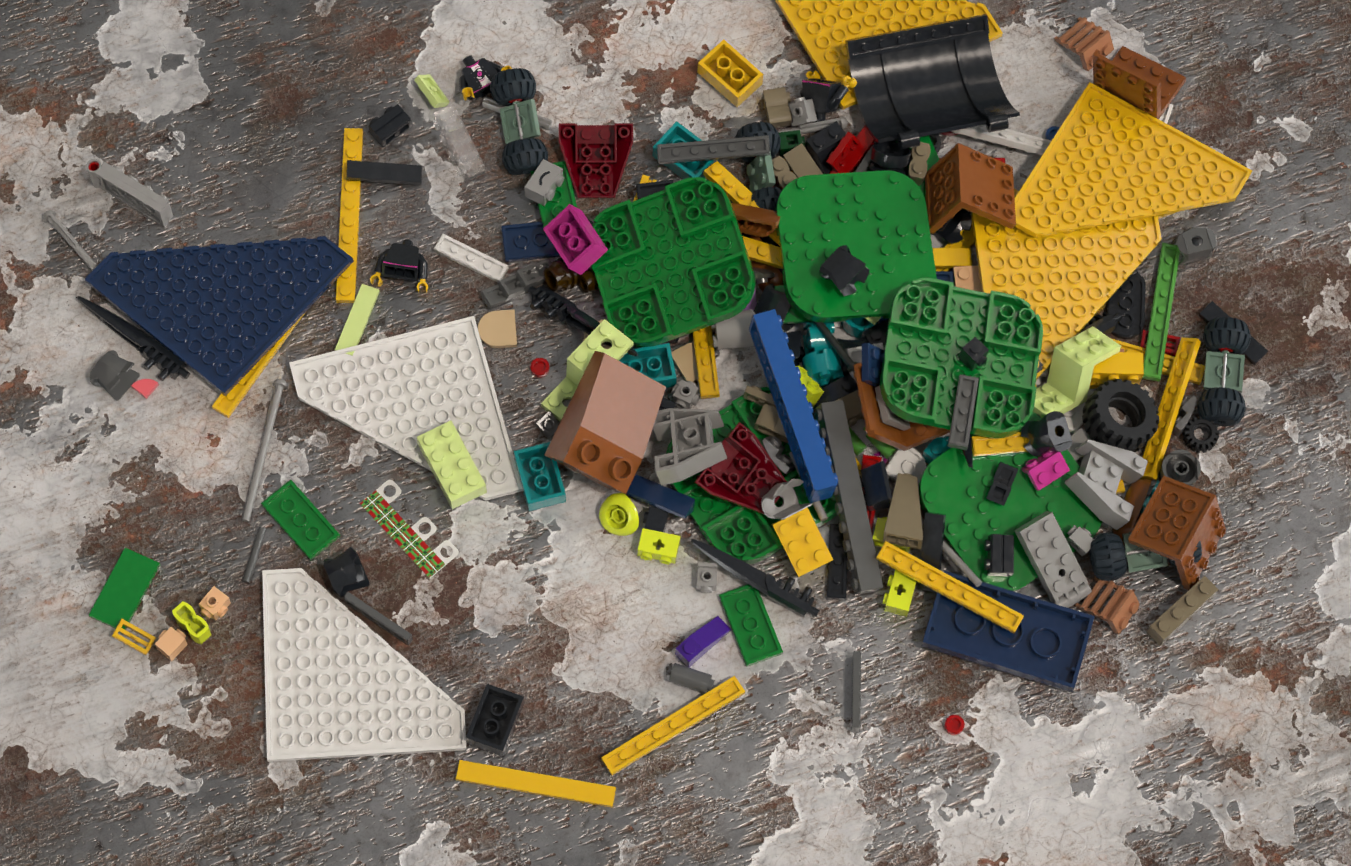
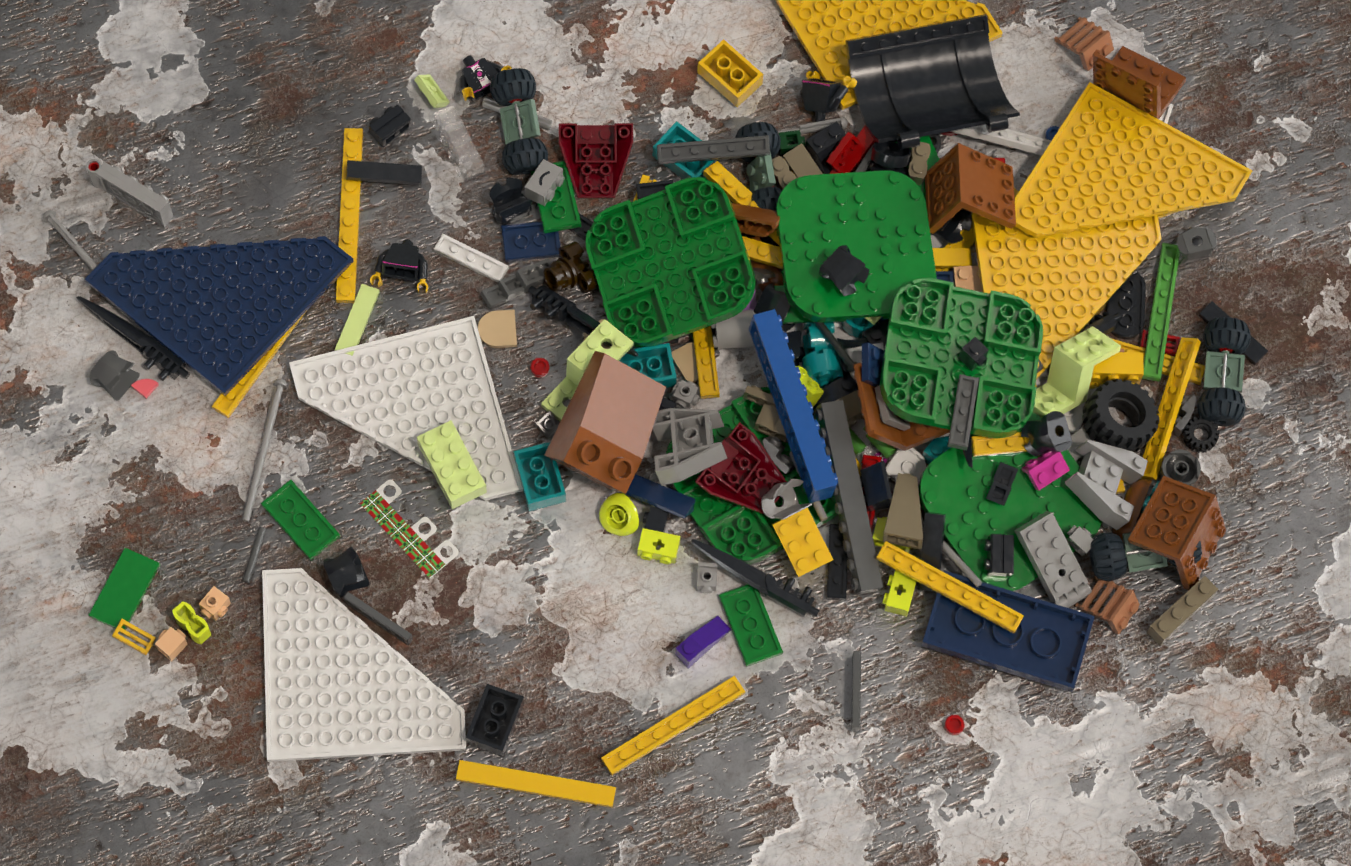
dark pink brick [543,204,608,275] -> none
dark grey brick [669,663,715,693] -> none
dark tan brick [762,87,793,128] -> none
light grey brick [789,97,817,126] -> none
none -> black piece [489,178,532,226]

